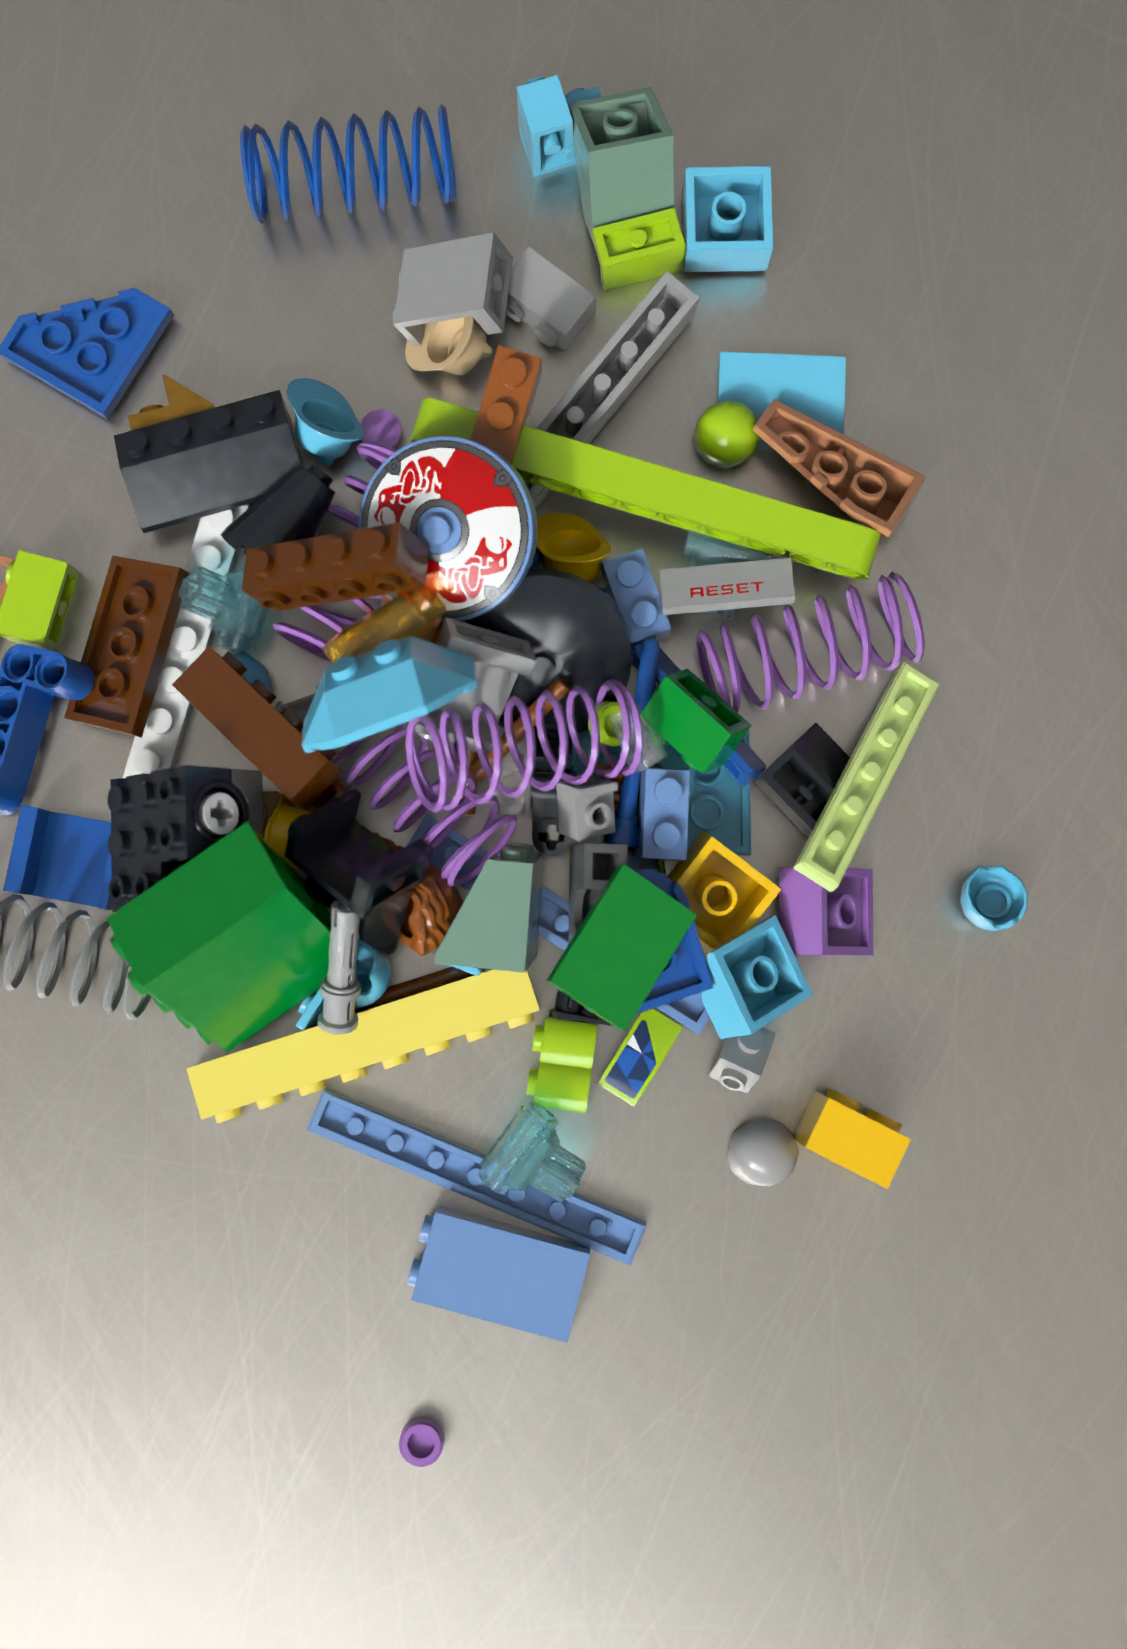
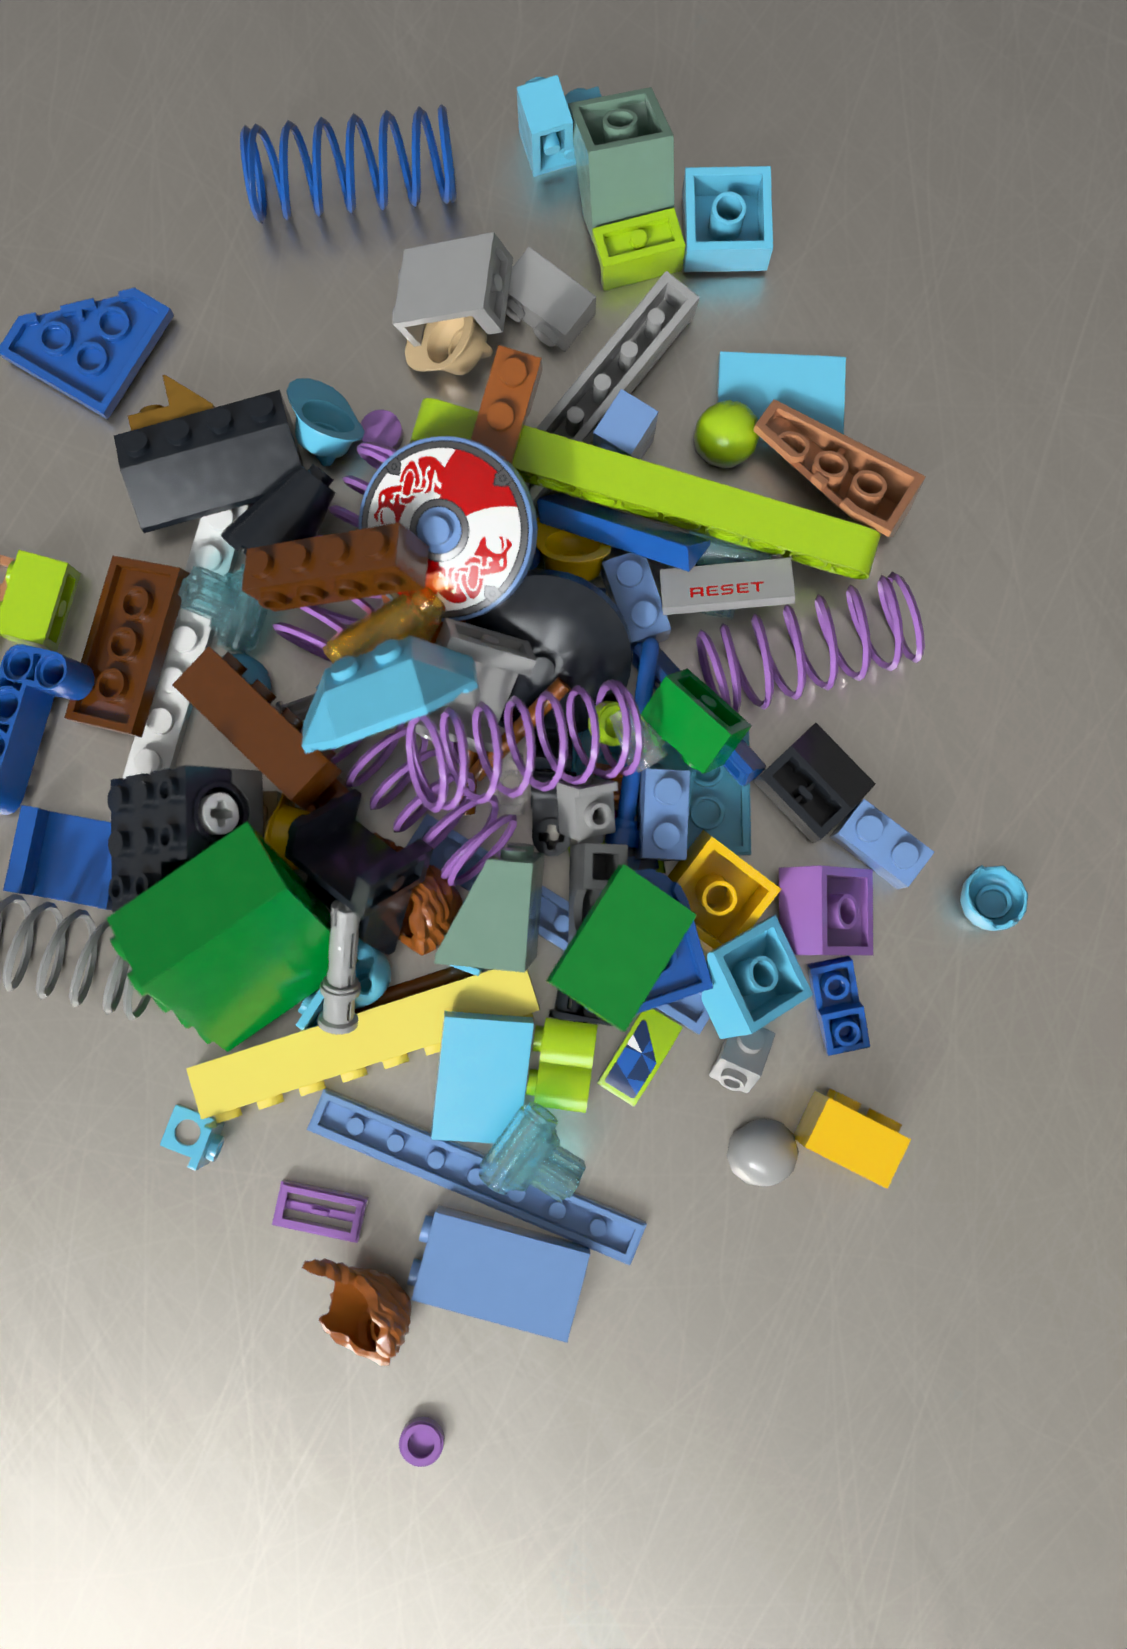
yellowish green tile [793,661,939,892] -> none
none -> medium azure bracket [160,1104,225,1171]
none -> medium lavender tile [272,1179,369,1243]
none -> dark orange hair [302,1258,412,1366]
none -> medium azure tile [431,1011,534,1145]
none -> blue slope [537,493,710,572]
none -> medium blue brick [593,389,659,460]
none -> blue slope [807,956,871,1056]
none -> medium blue brick [829,799,935,889]

